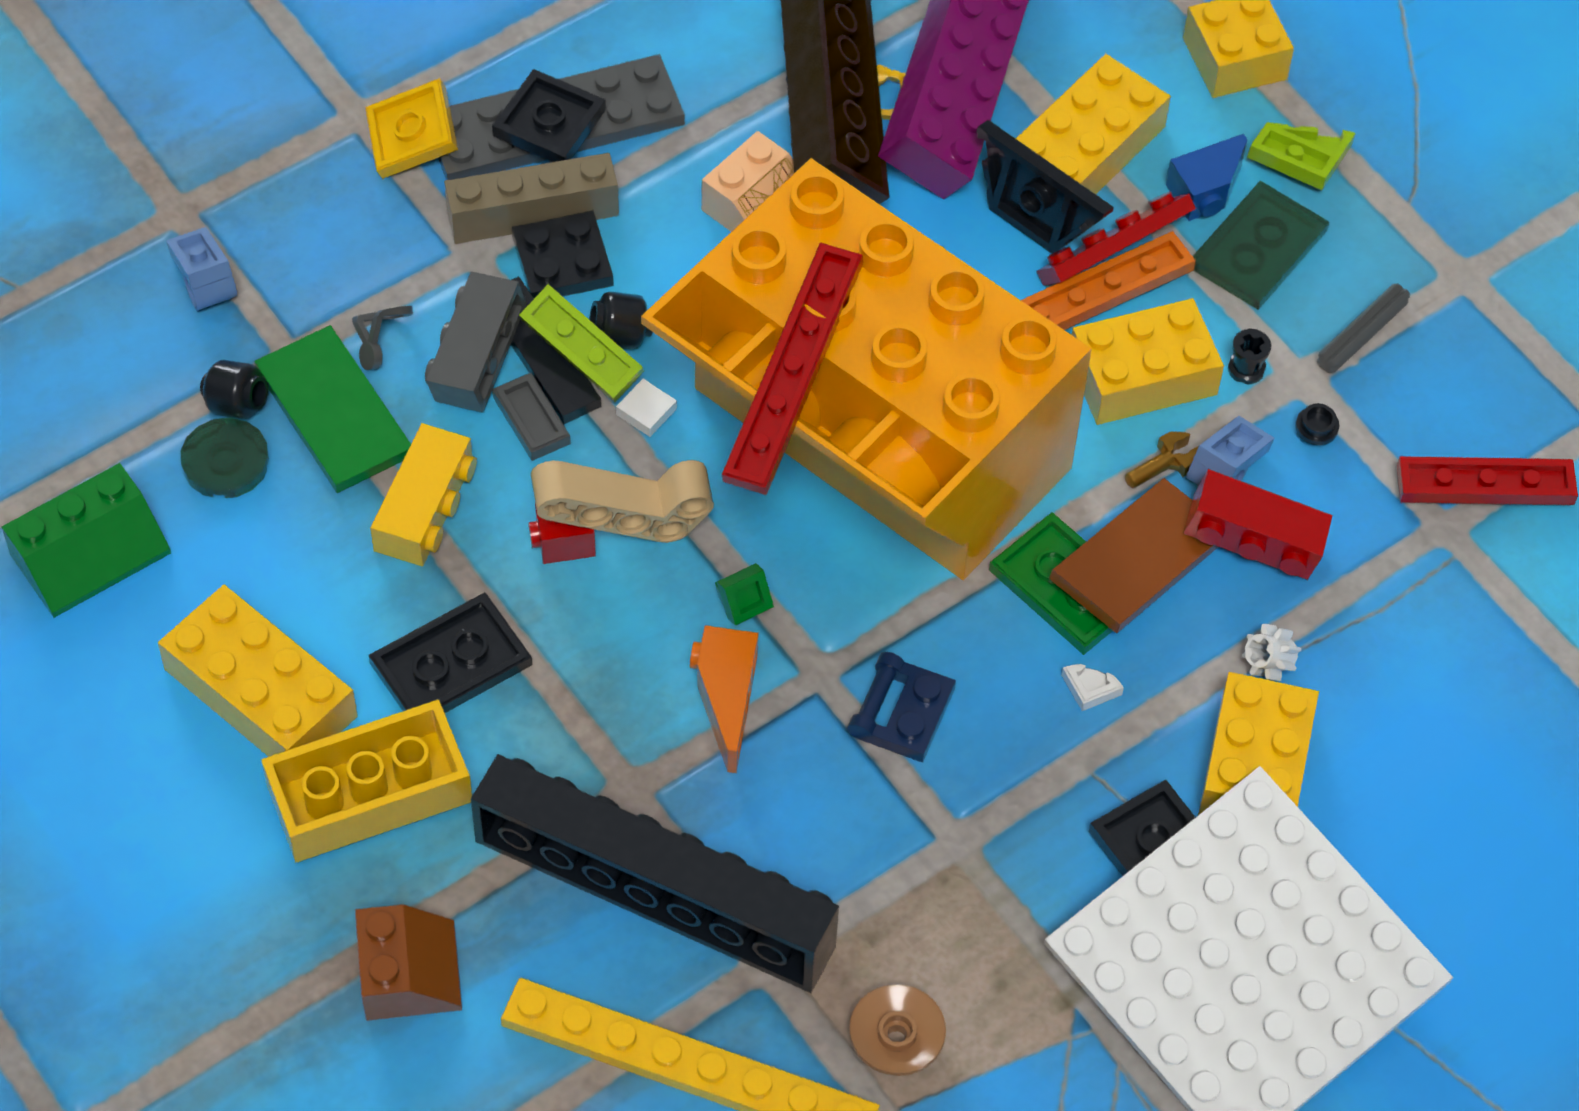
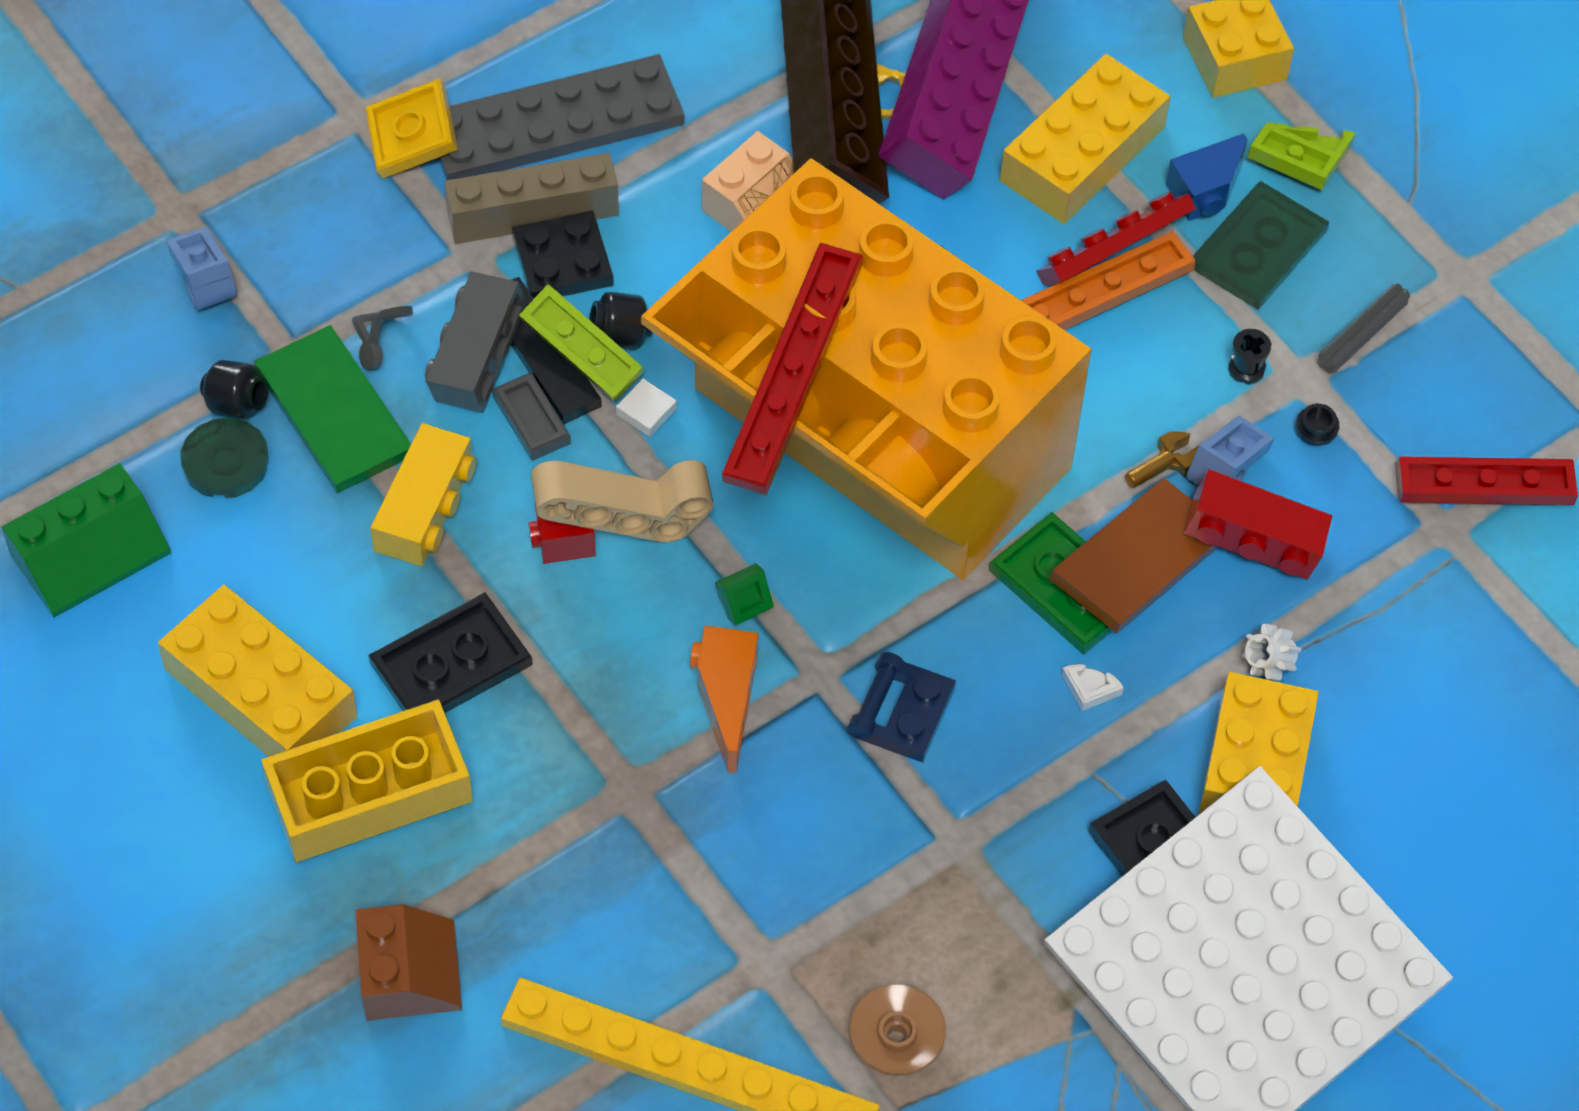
black brick [471,754,839,994] -> none
black plate [492,69,606,162] -> none
black wing [977,120,1114,254] -> none
yellow brick [1071,298,1224,425] -> none

